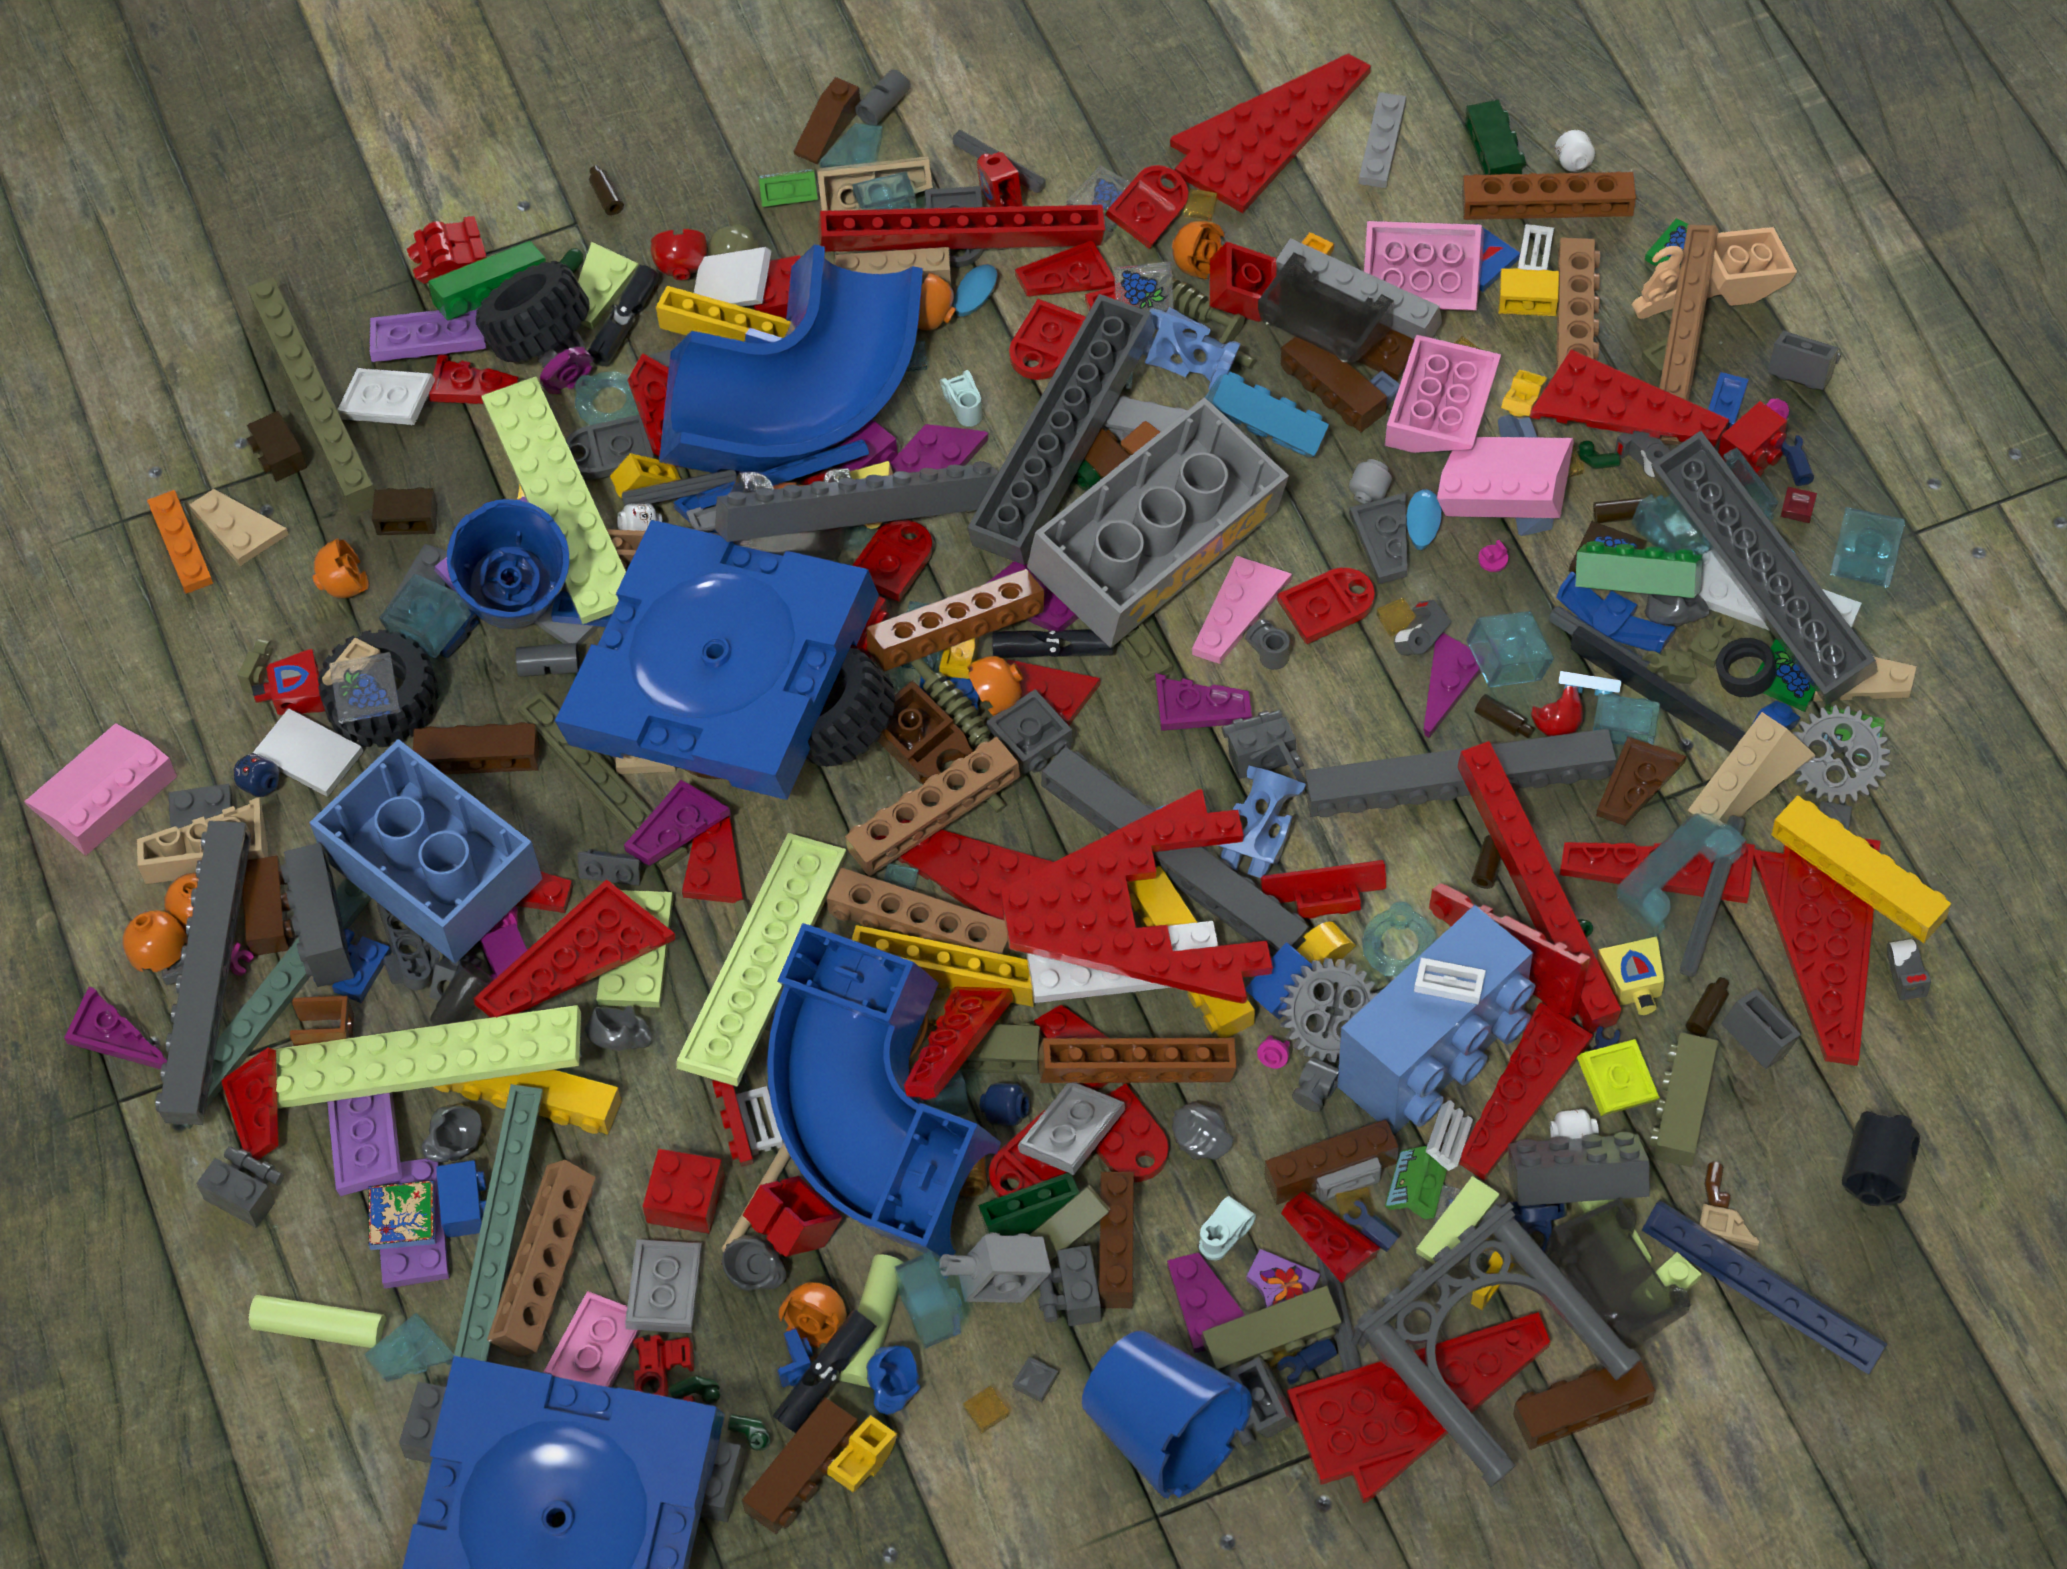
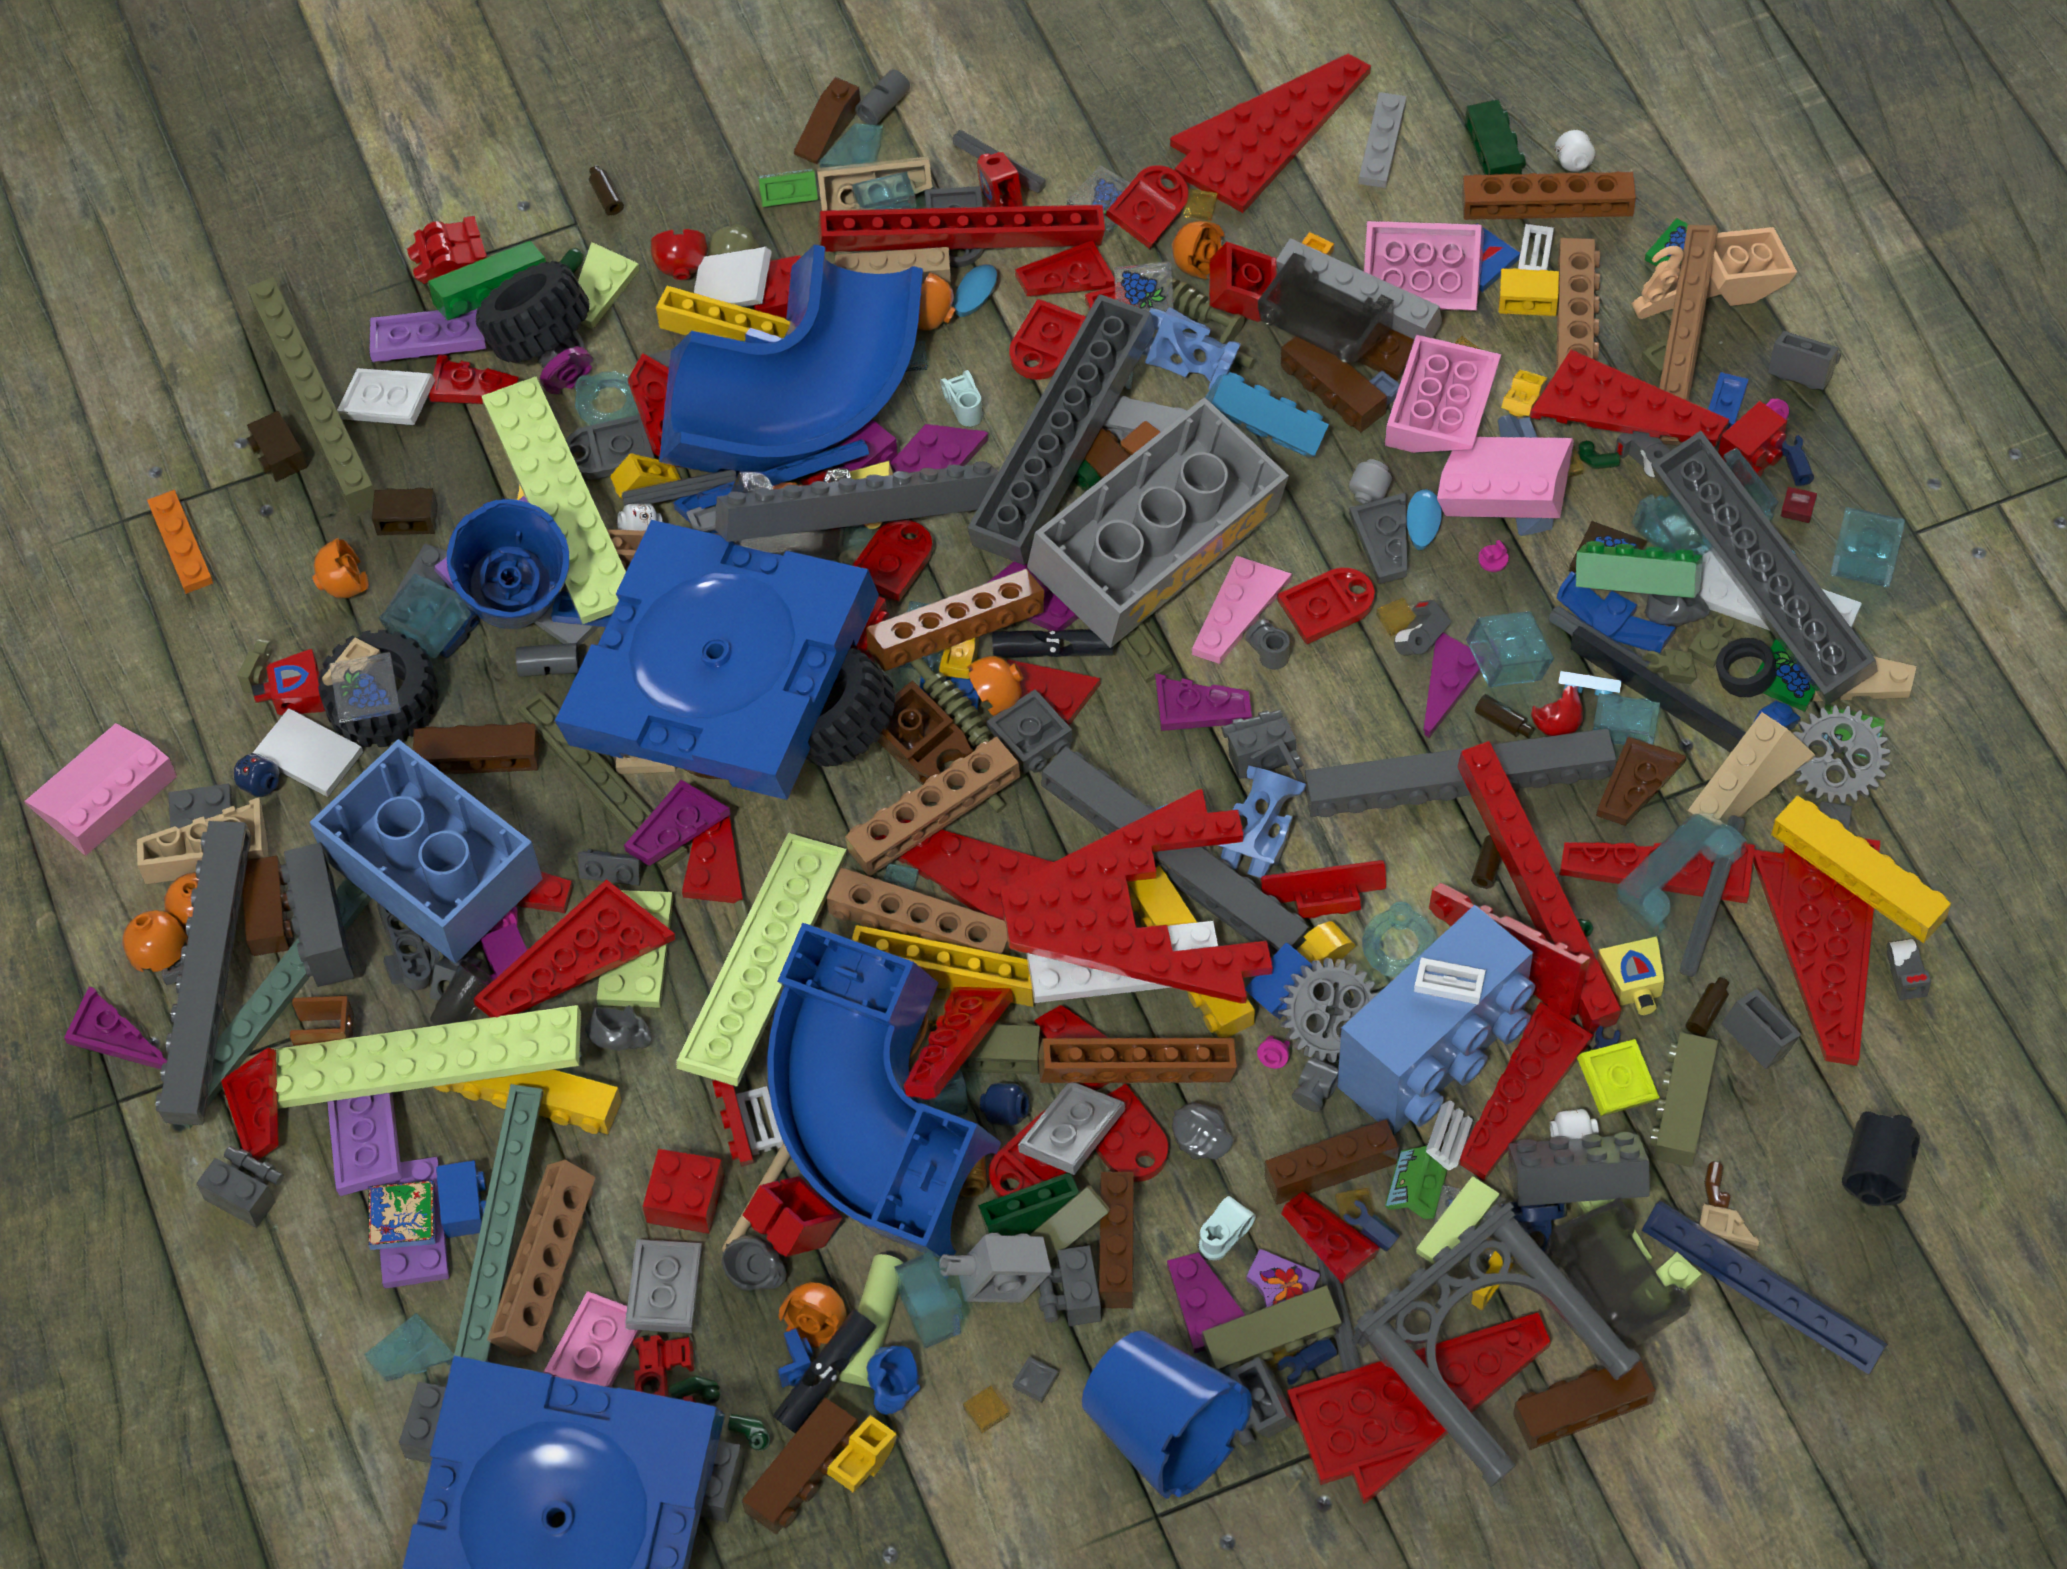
tan wing [189,489,289,566] -> none
dark pink plate [230,942,254,976] -> none
yellowish green brick [249,1295,386,1349] -> none
blue plate [313,928,392,1003] -> none
dark grey hair [422,1103,482,1162] -> none
black piece [587,265,659,367] -> none
light grey tile [1316,1157,1381,1202] -> none
dark brown cylinder [1593,498,1654,523] -> none

